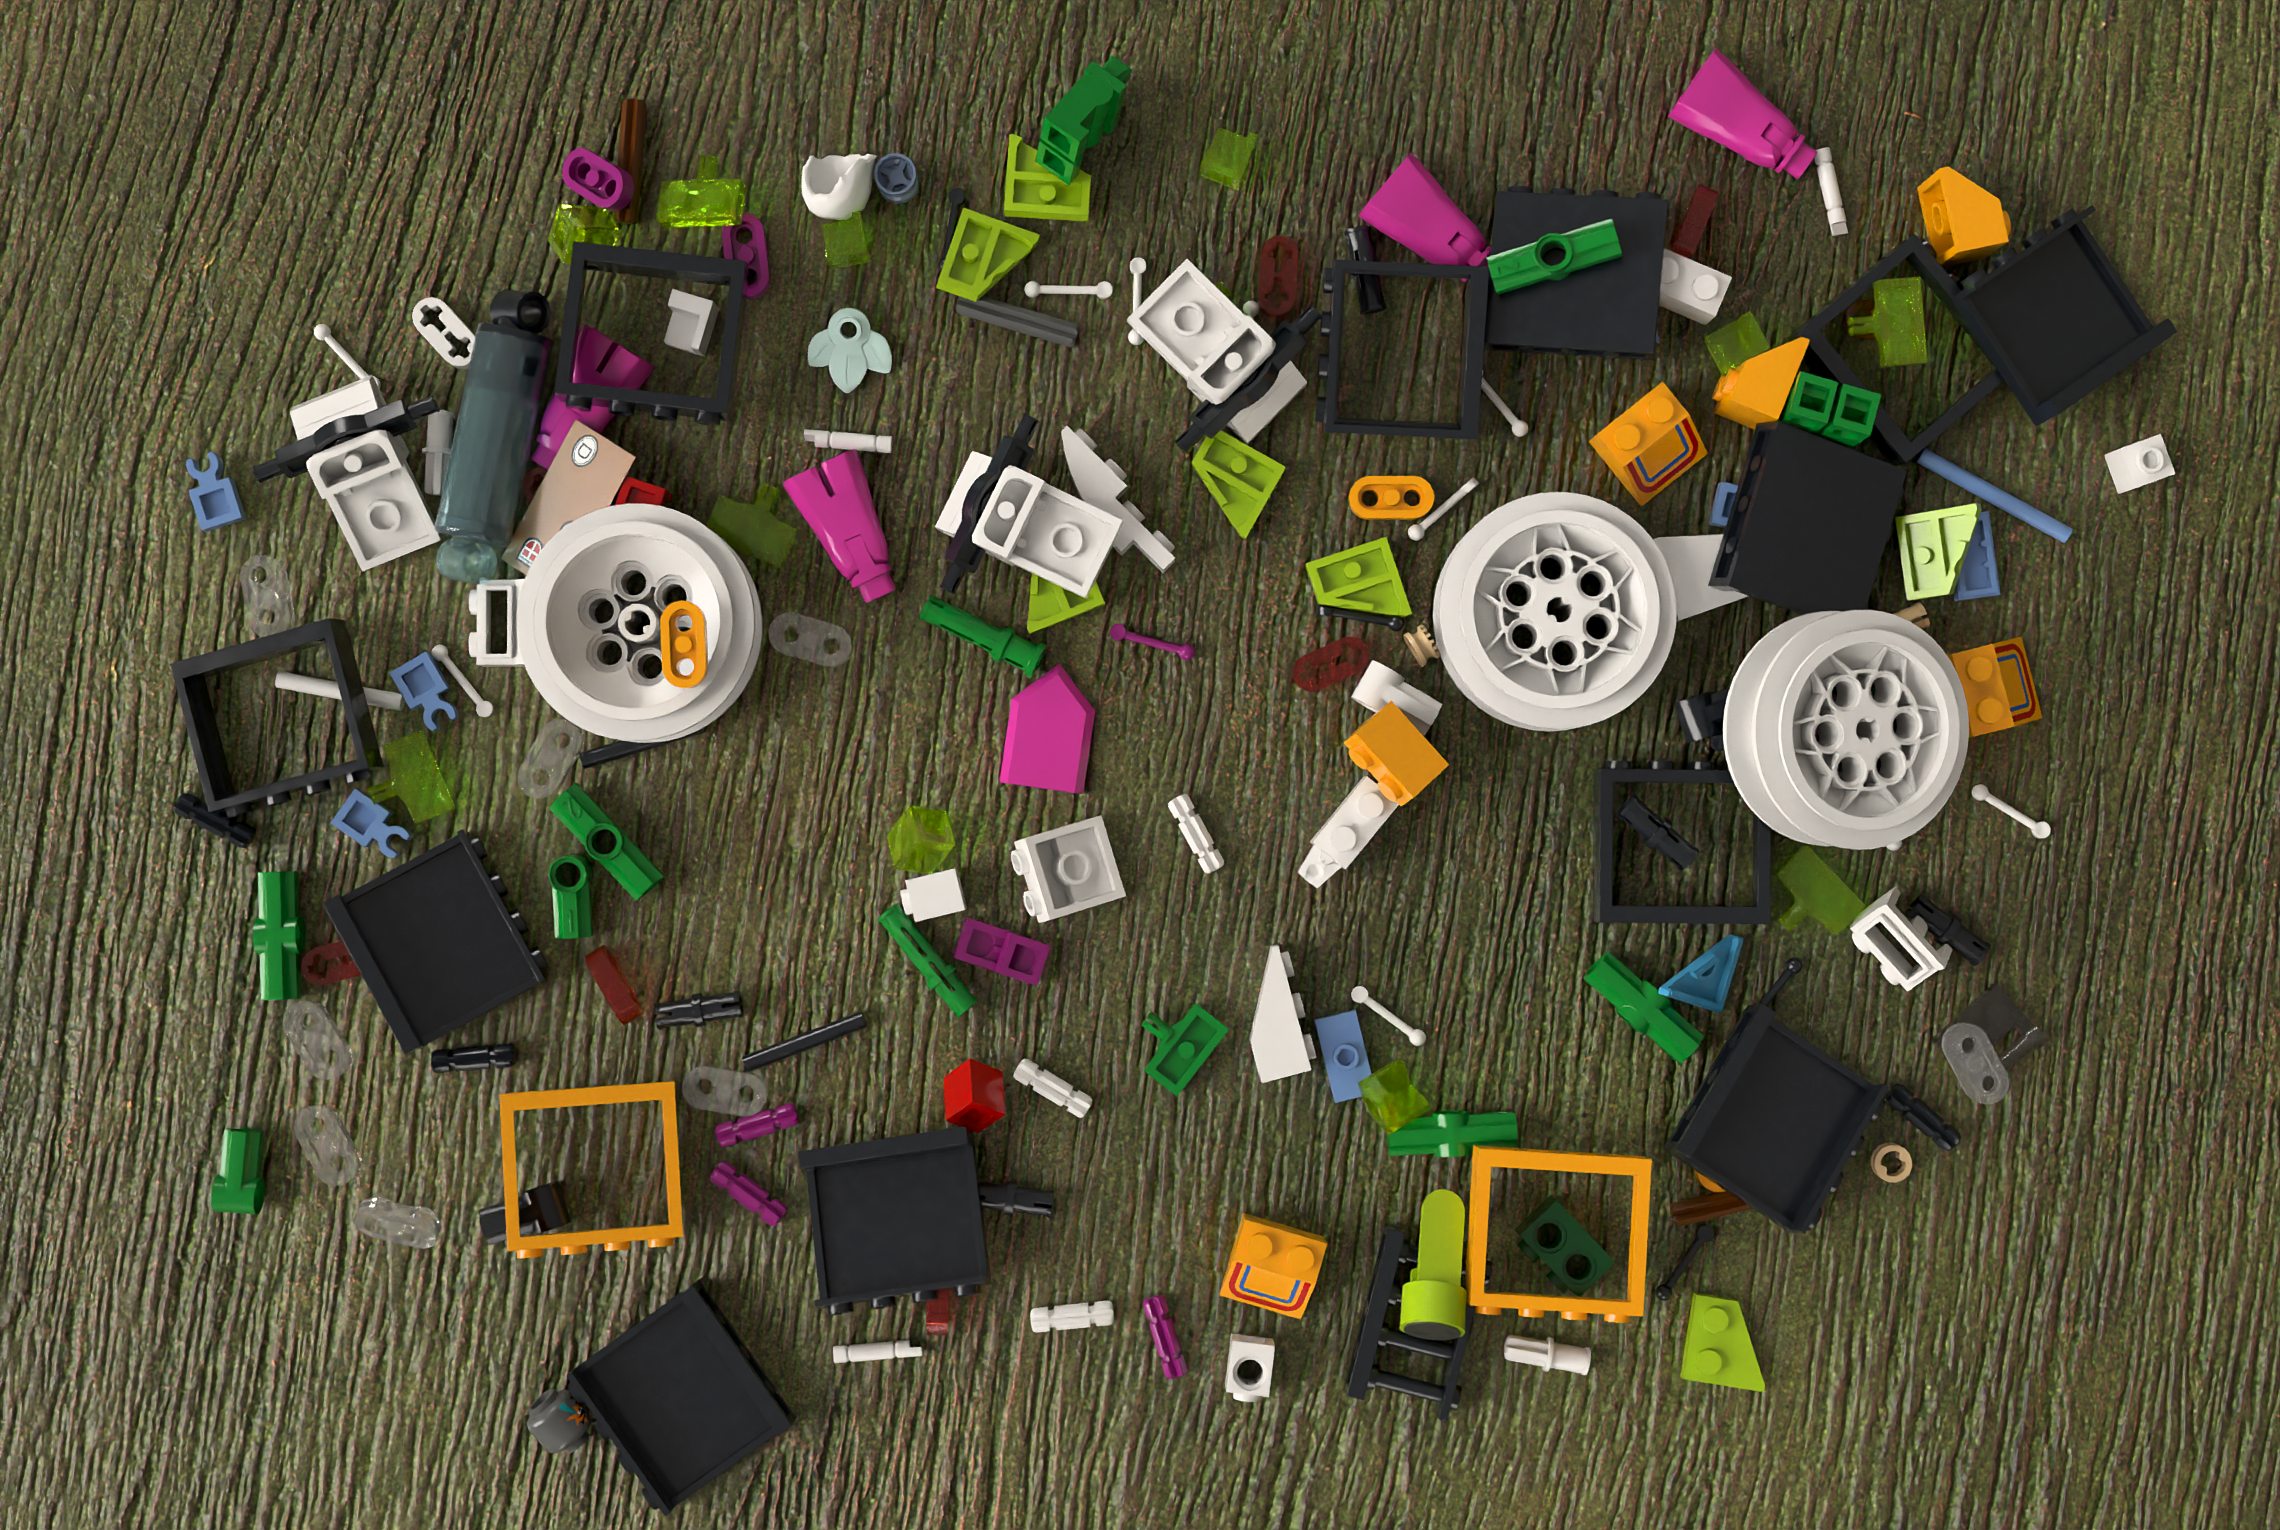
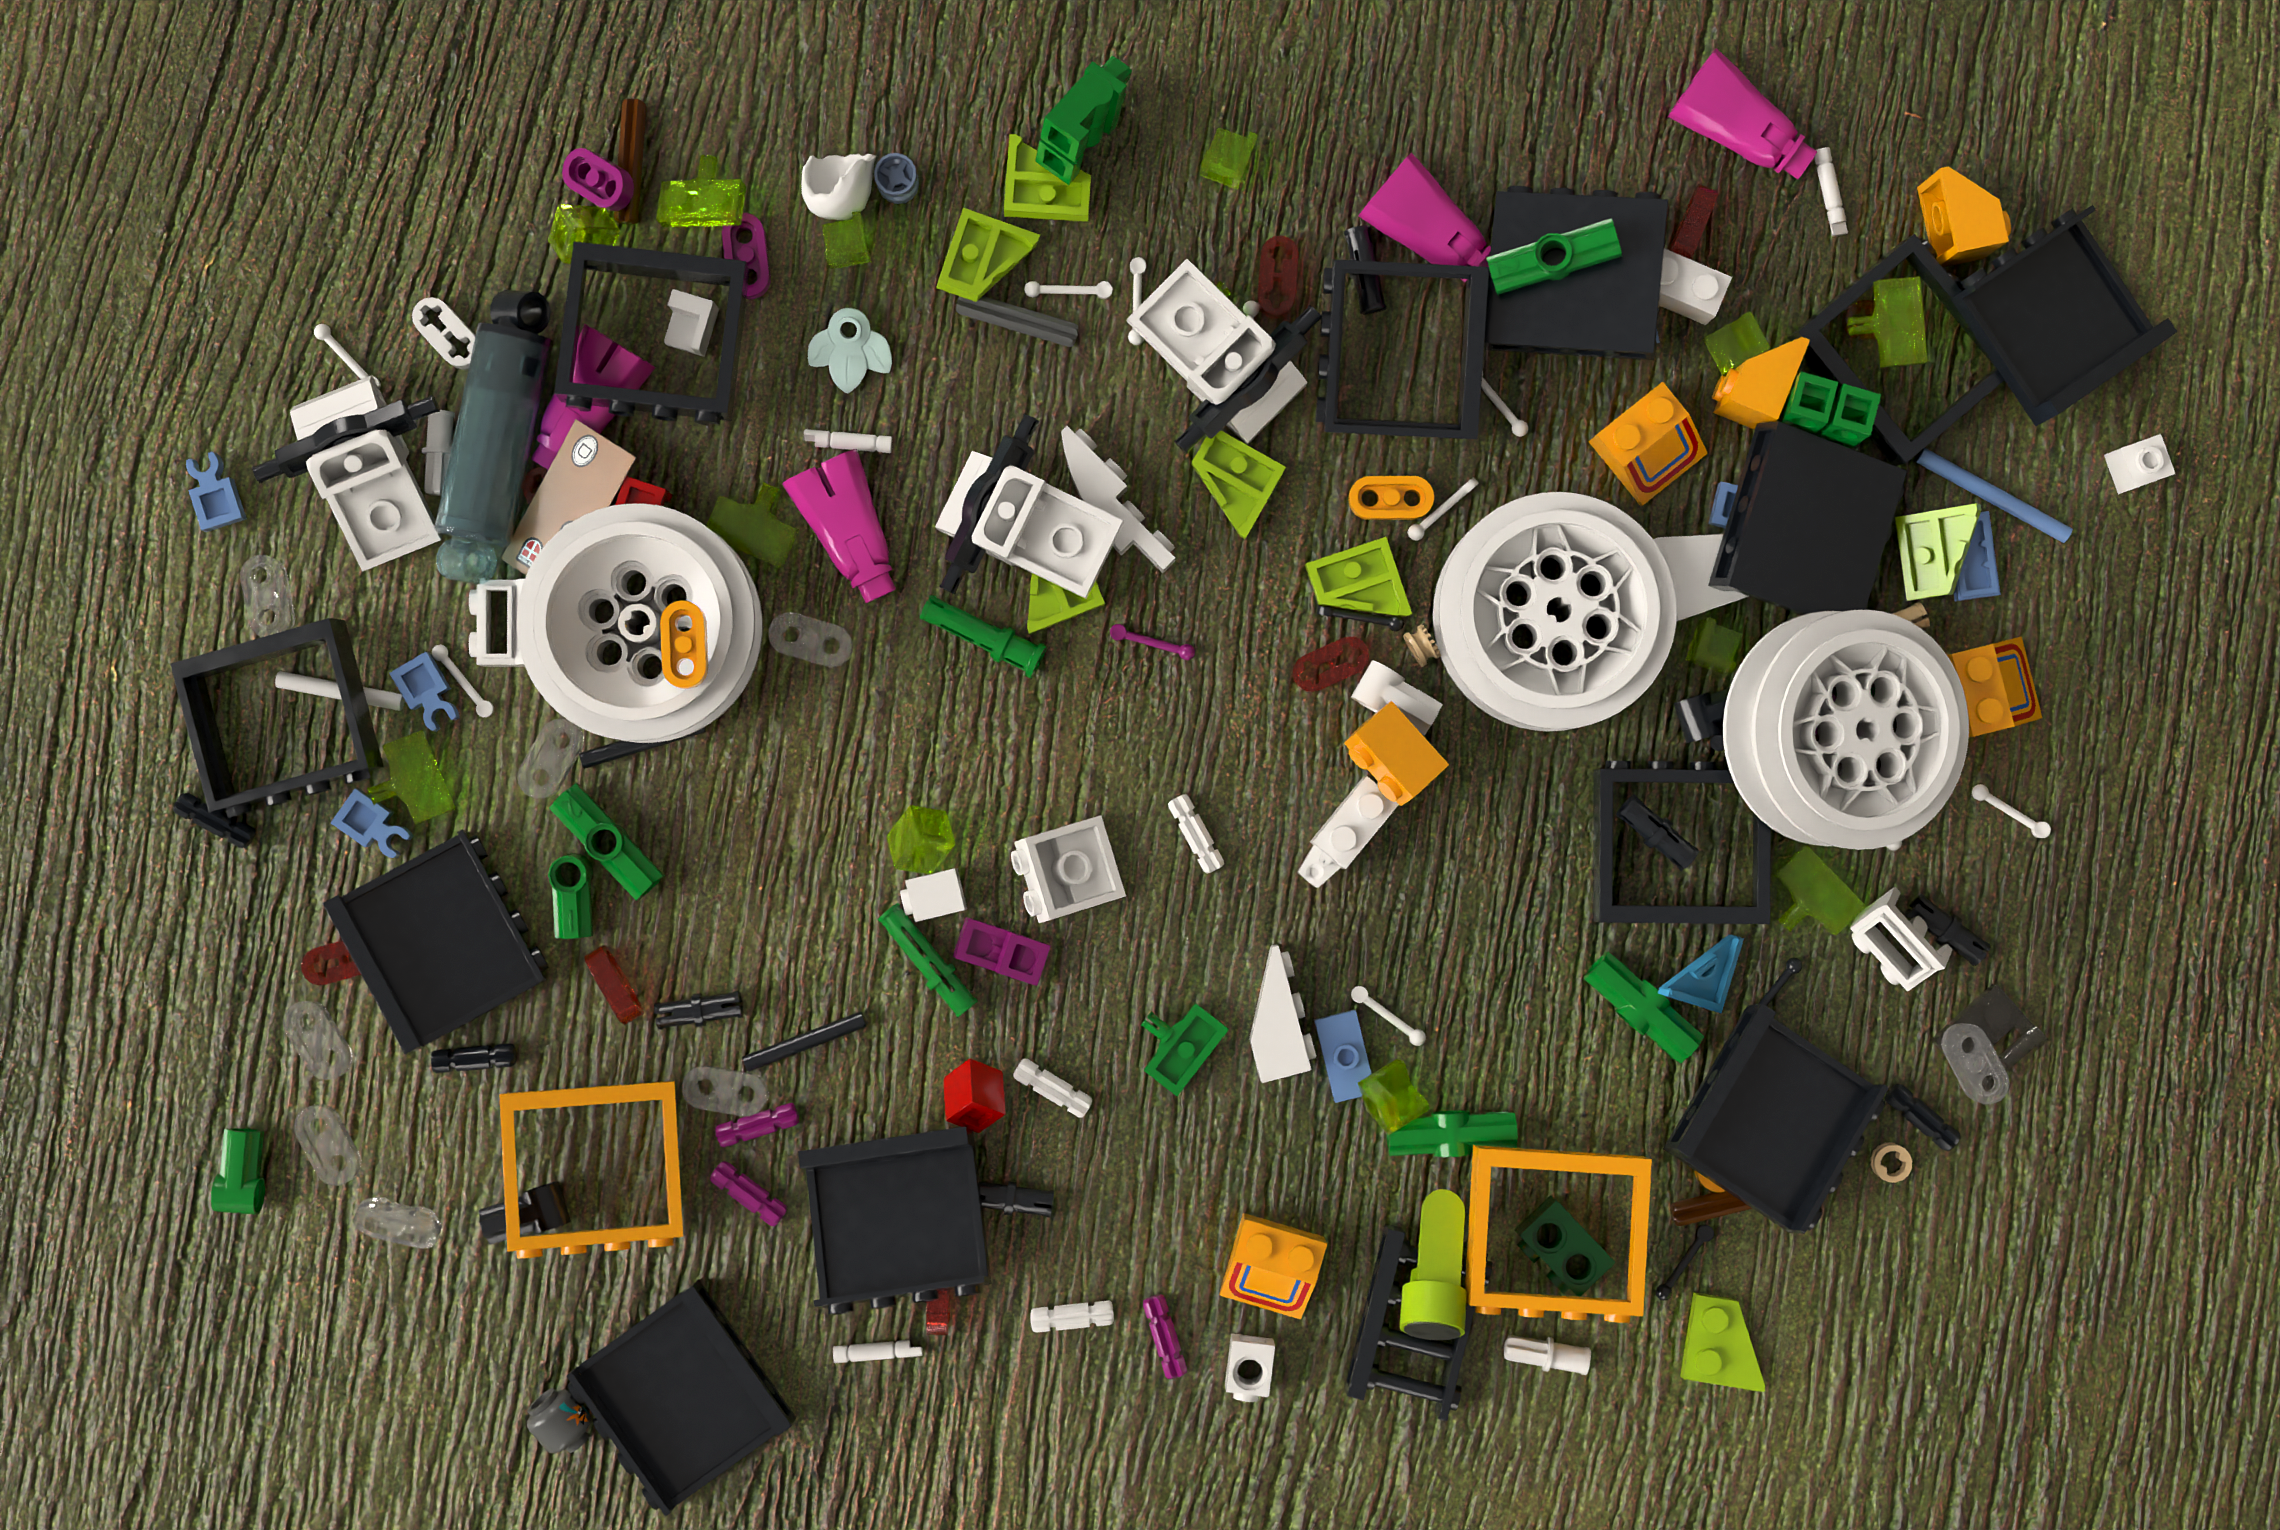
green piece [253,871,306,1000] -> none
black hinge [938,188,966,273] -> none
dark pink tile [1000,663,1095,794] -> none
none -> clear neon green panel [1685,617,1742,674]

